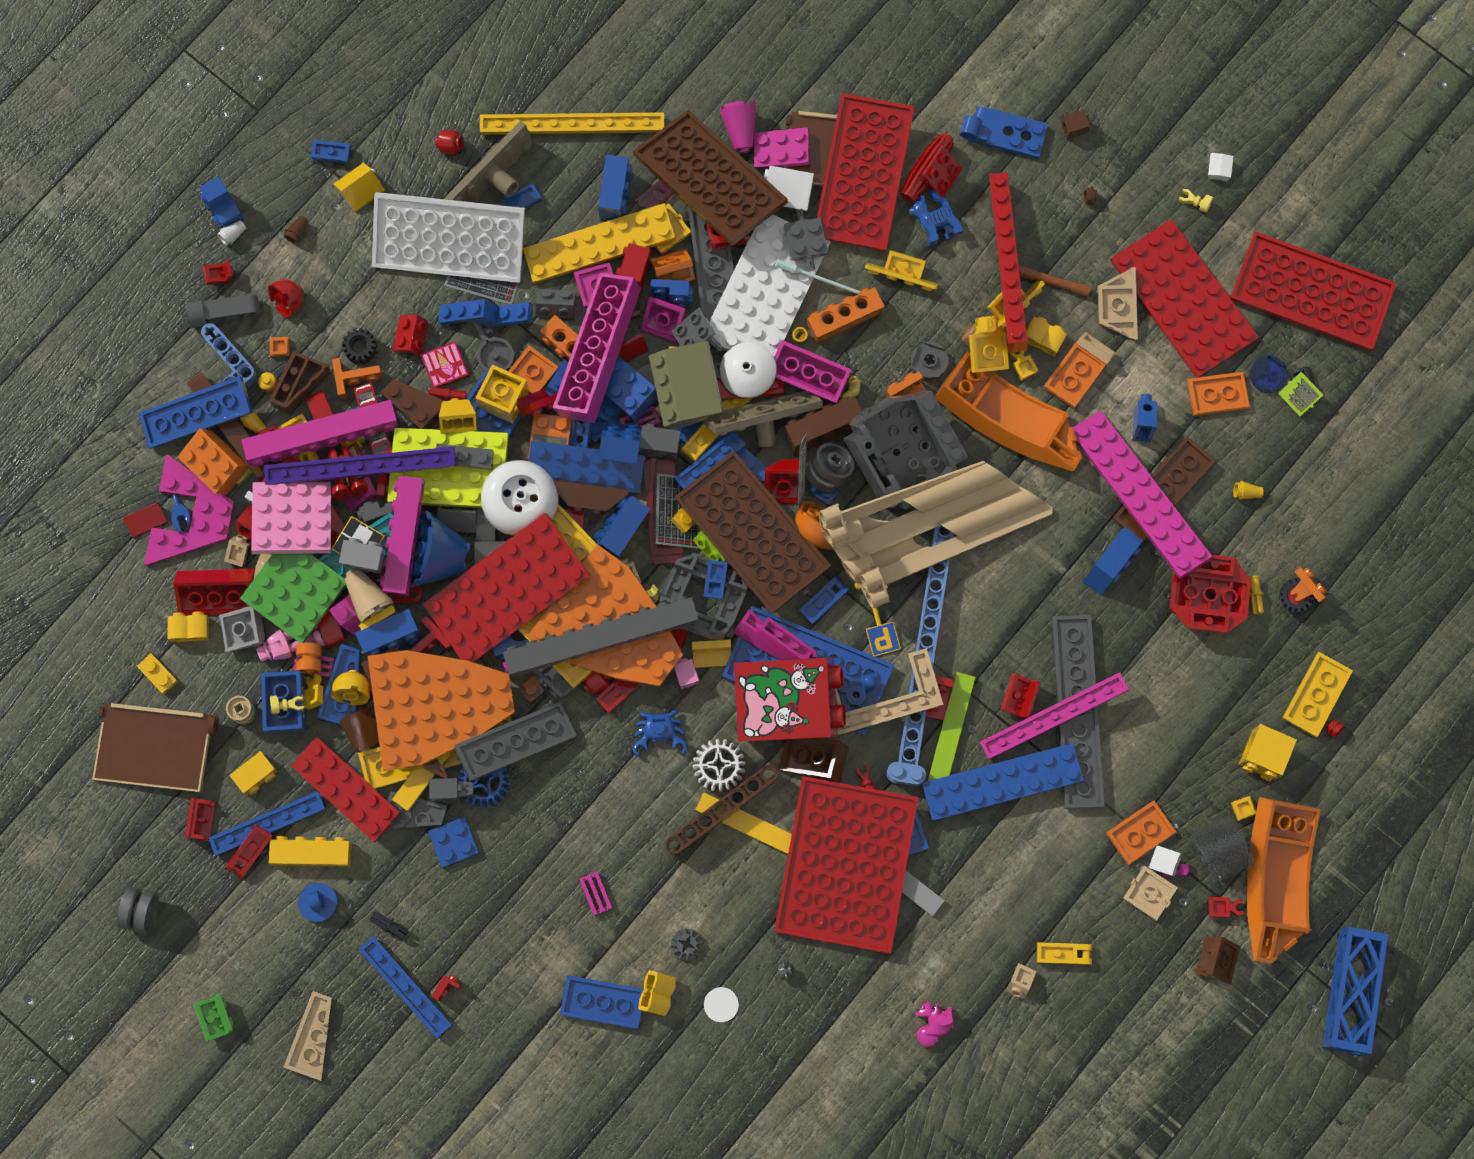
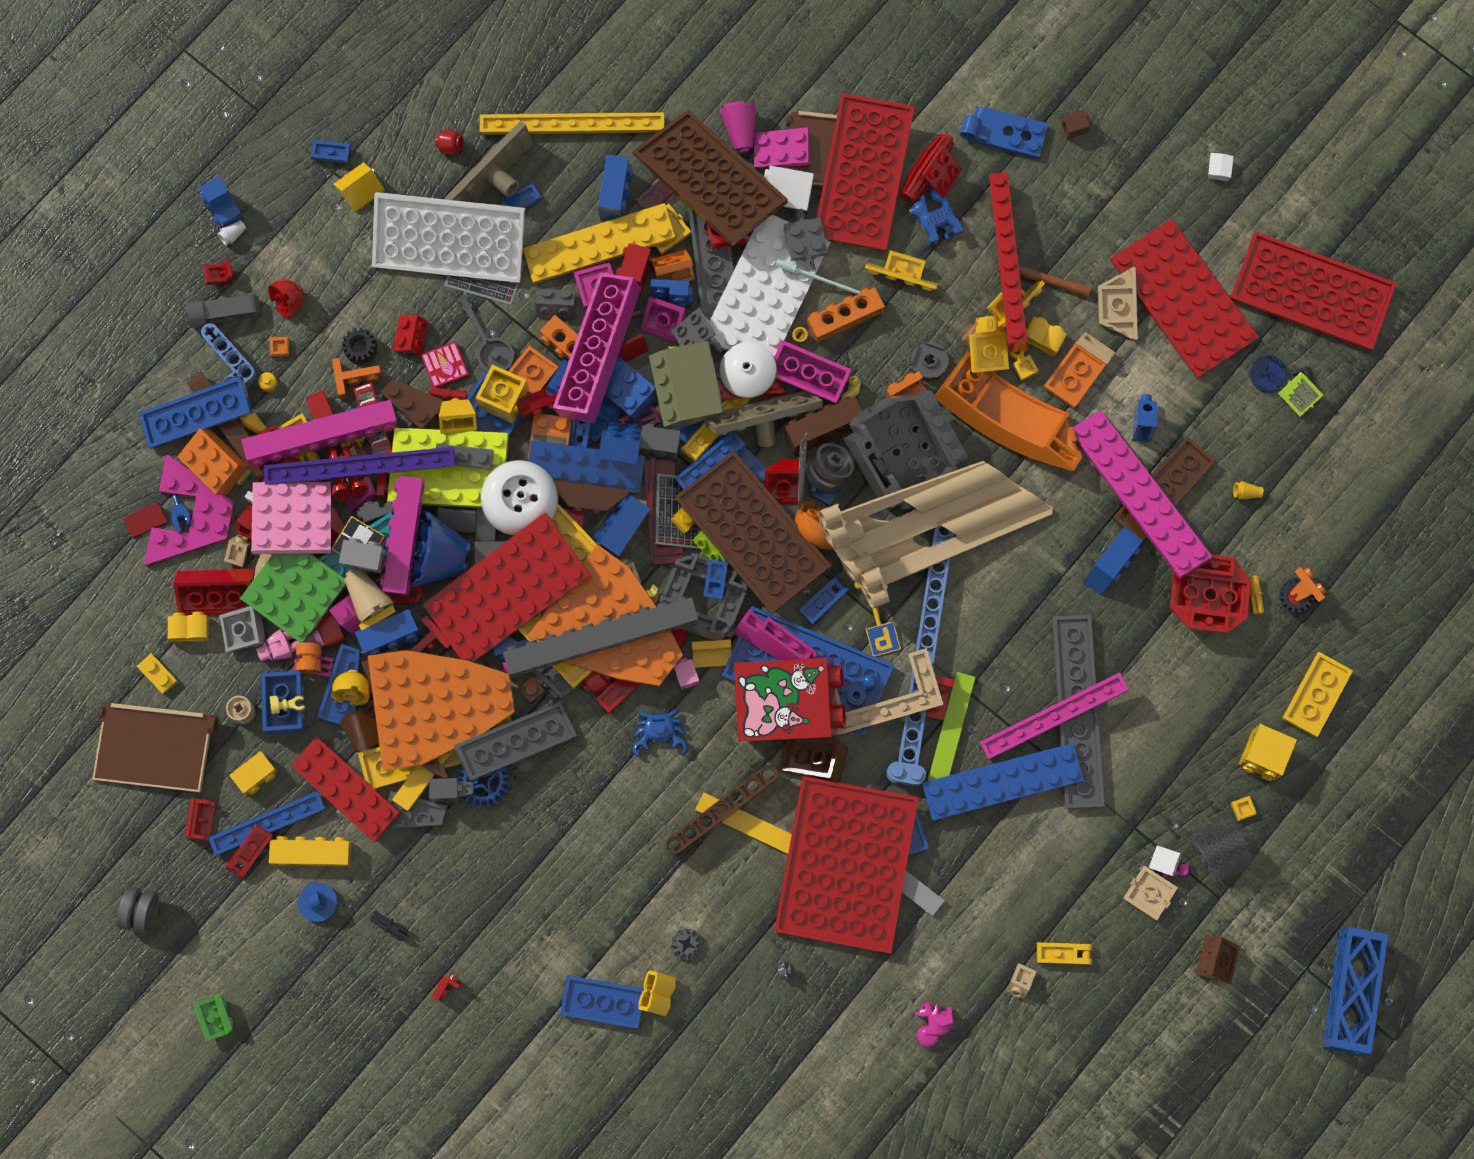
reddish brown wedge [269,351,331,414] -> none
reddish brown cone [284,216,309,244] -> none
tan wing [284,991,332,1081] -> none
yellow plate [303,673,323,710] -> none
blue plate [358,936,452,1039] -> none
blue plate [428,817,479,868] -> none
blue bracket [438,299,533,328] -> none
dark pink tile [579,871,612,916] -> none
white gear [693,739,745,792] -> none
white sticker [704,987,739,1022] -> none
red piece [856,764,877,790] -> none
red bracket [1000,673,1040,718] -> none
reddish brown plate [1084,186,1098,205] -> none
orange tile [1106,800,1177,866] -> none
light yellow piece [1179,189,1213,213] -> none
orange tile [1187,372,1250,417] -> none
red plate [1208,897,1244,918] -> none
orange slope [1247,797,1321,963] -> none
red plate [1327,720,1345,738] -> none

